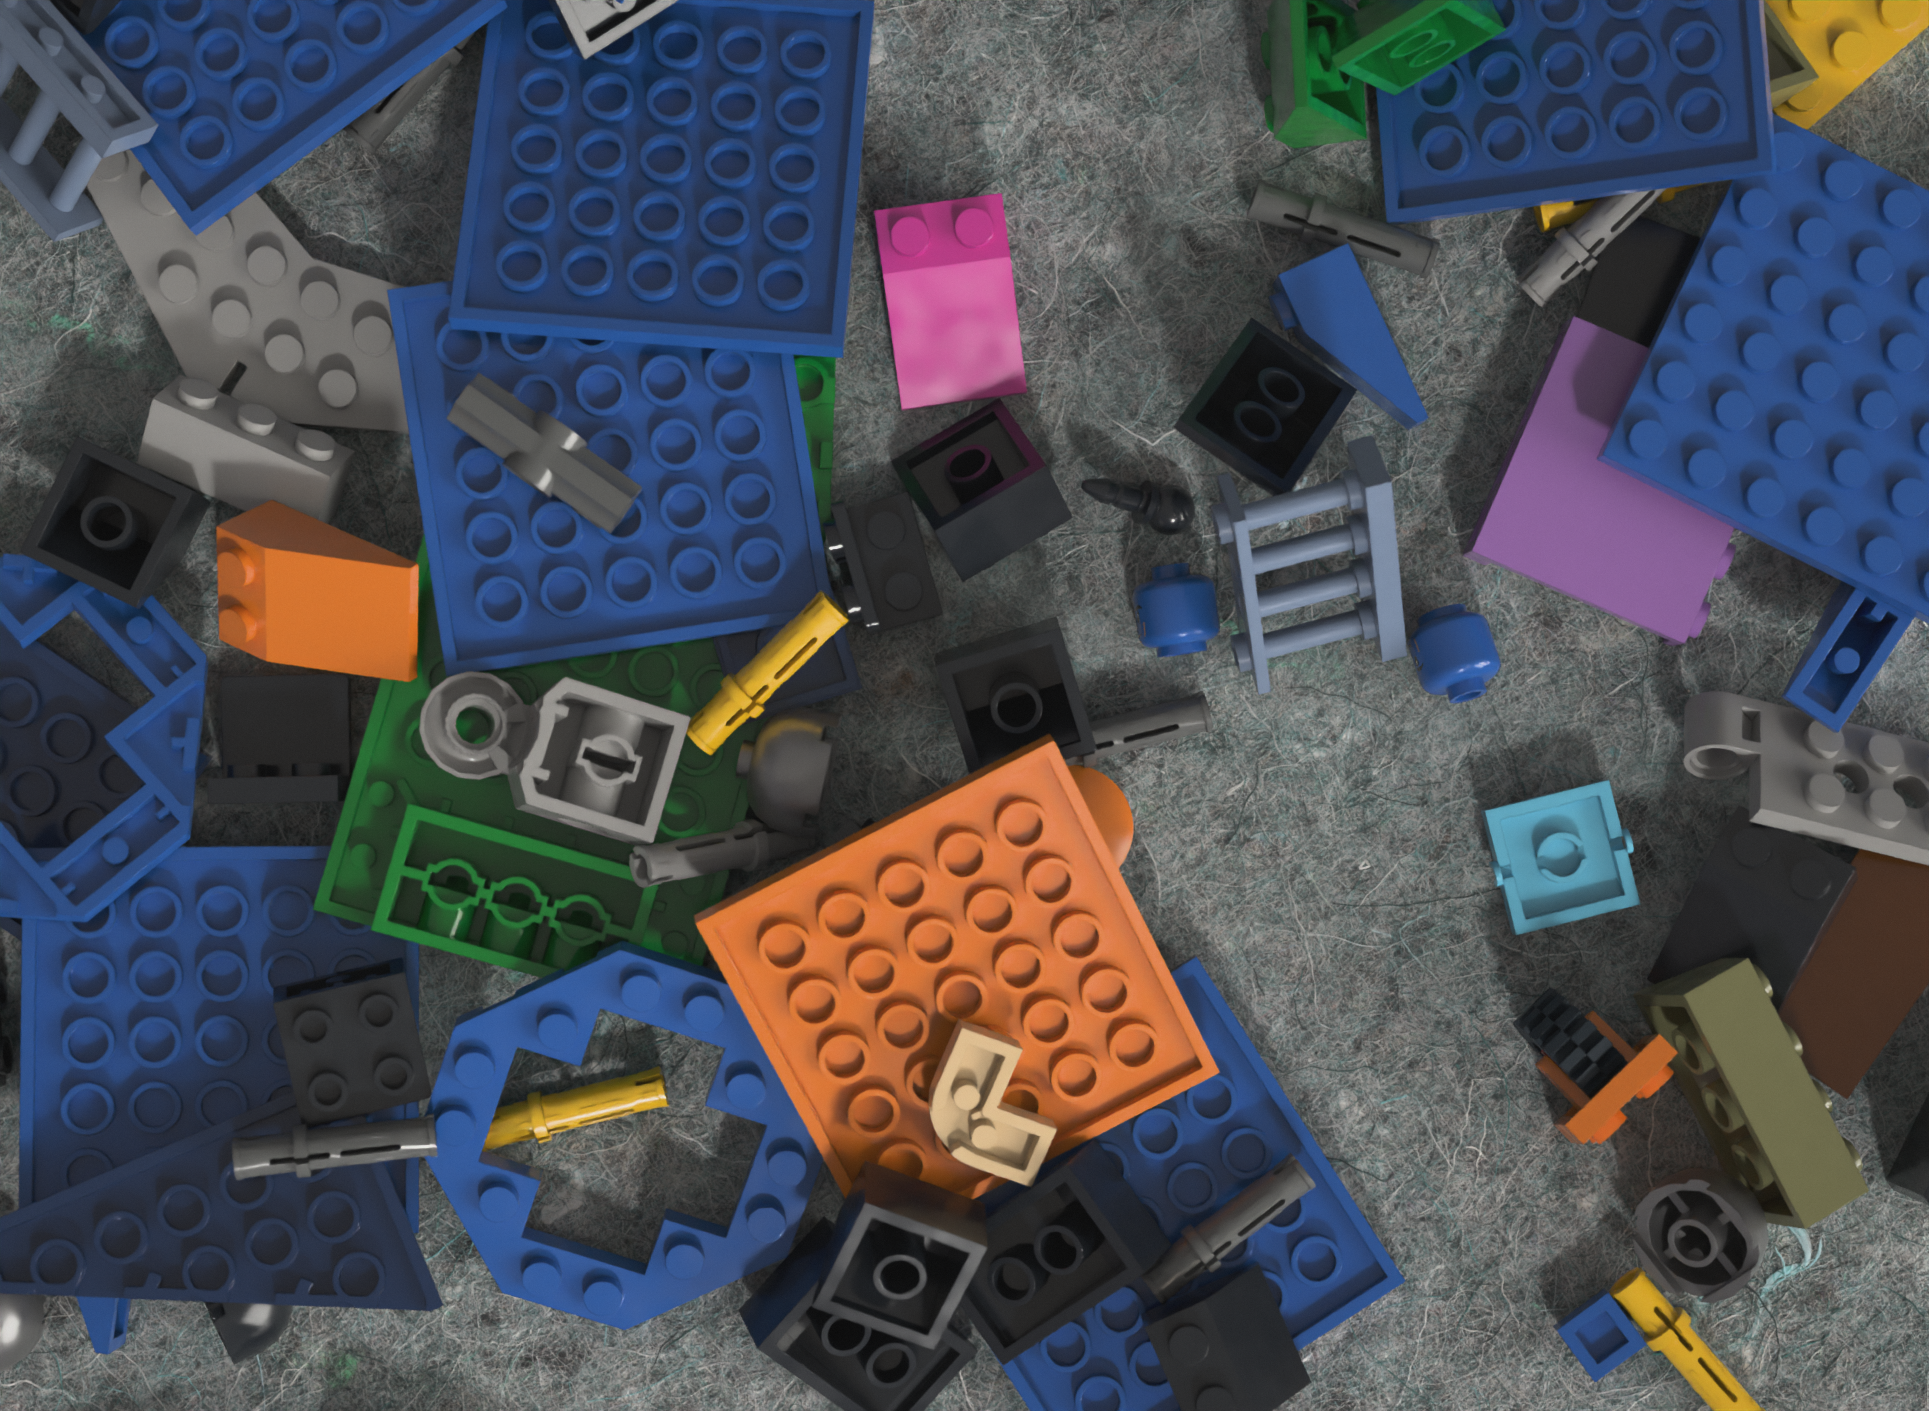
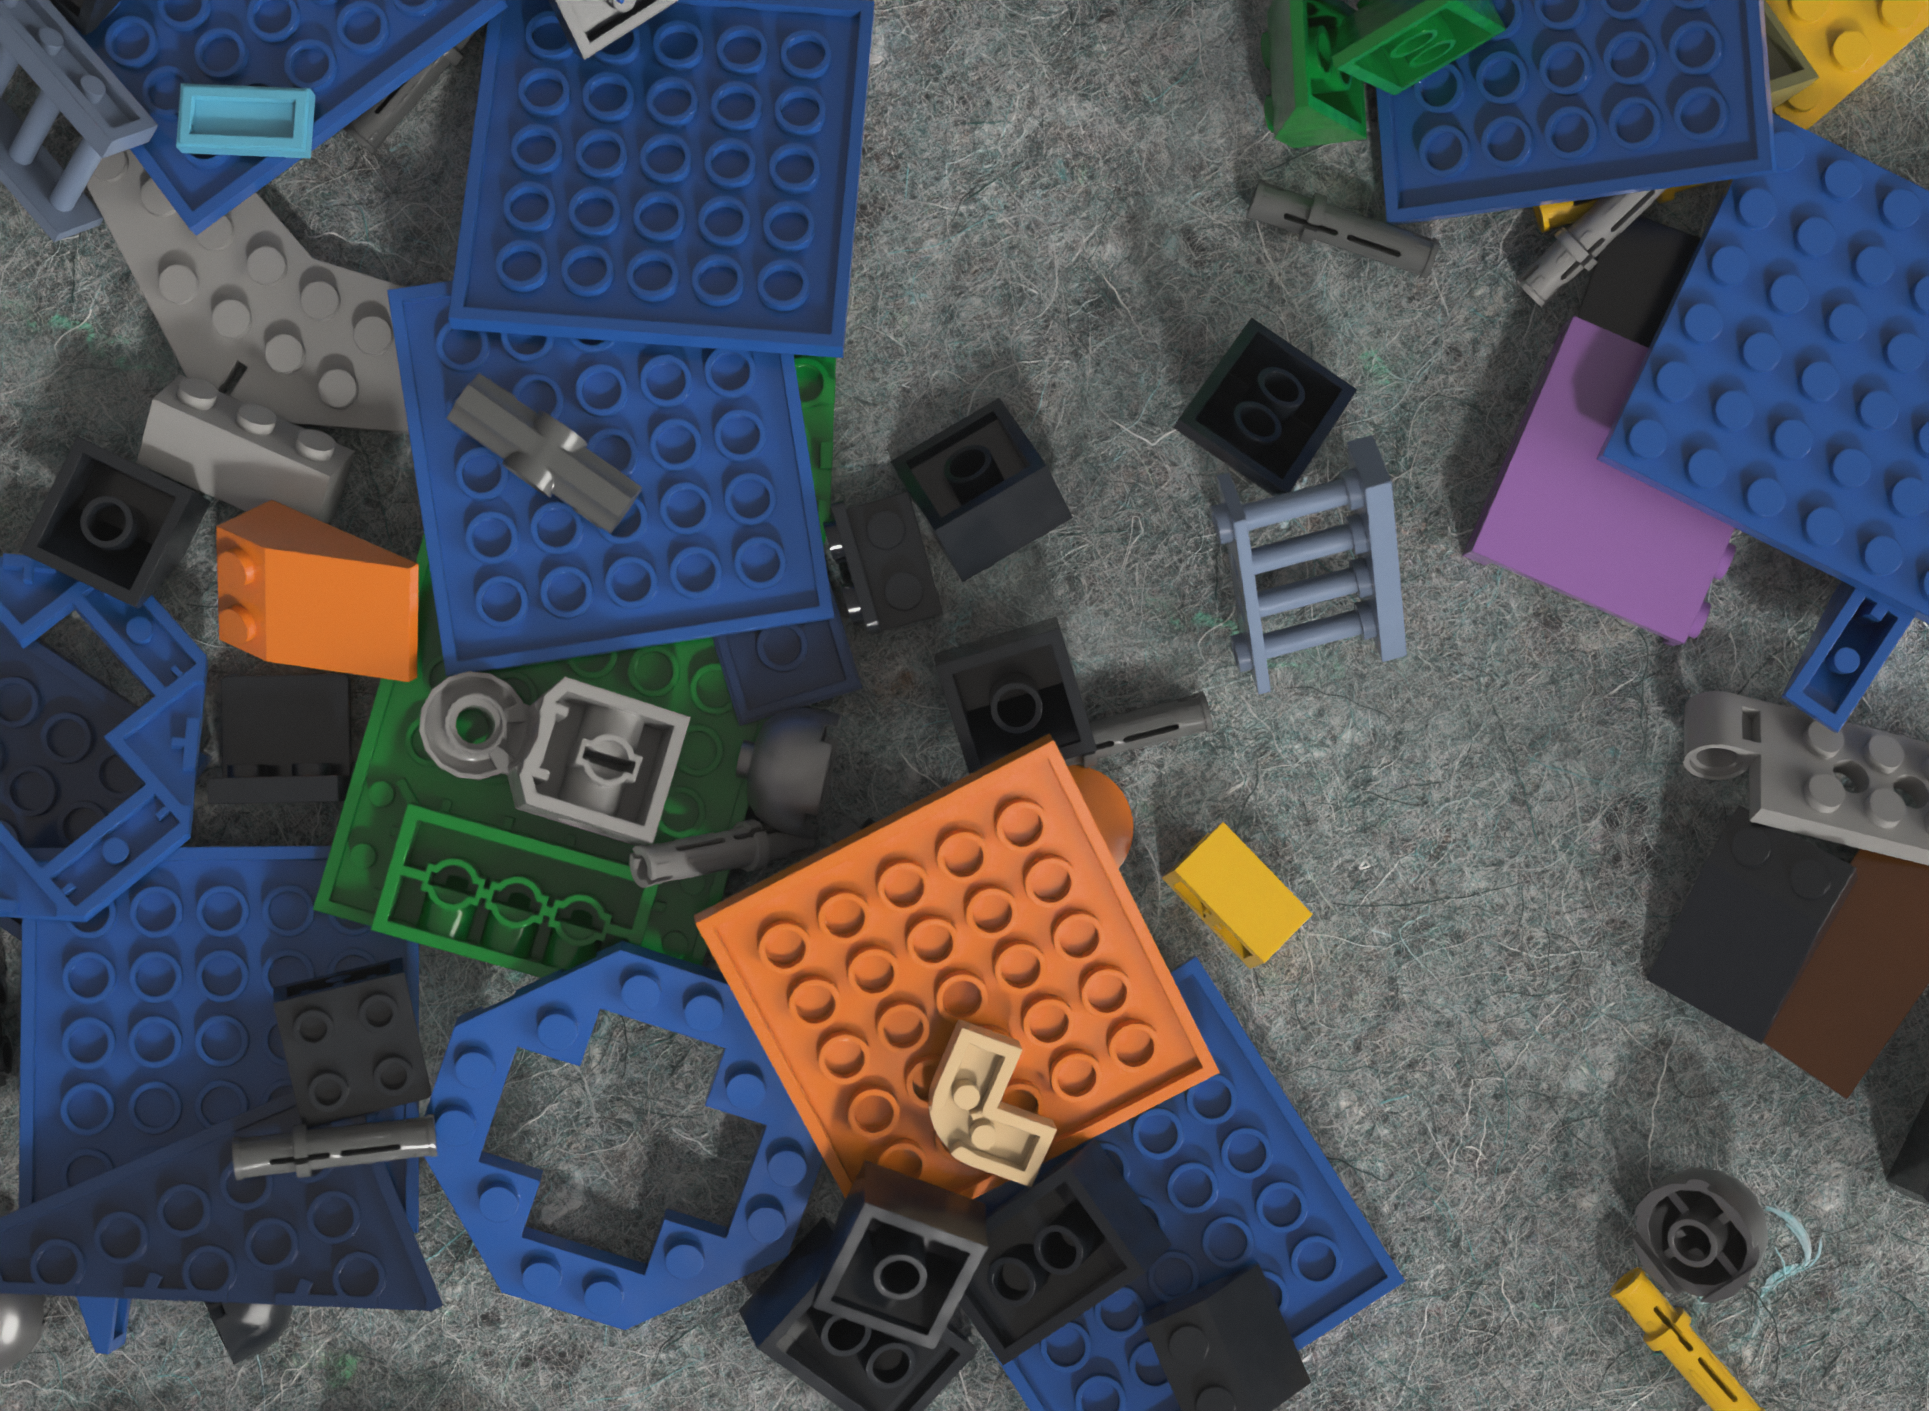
yellow pin [482,1066,669,1152] -> none
yellow pin [686,590,850,755] -> none
dark pink slope [874,193,1027,411] -> none
black bar [1081,478,1195,535] -> none
blue head [1132,563,1220,658] -> none
dark grey pin [1141,1153,1316,1305] -> none
blue slope [1269,243,1429,430] -> none
blue head [1408,604,1501,704] -> none
medium azure plate [1481,780,1640,935] -> none
plate [1513,987,1678,1145] -> none
blue plate [1553,1289,1647,1382] -> none
olive slope [1633,958,1869,1229] -> none
none -> medium azure tile [176,83,315,158]
none -> yellow hinge [1161,822,1313,969]

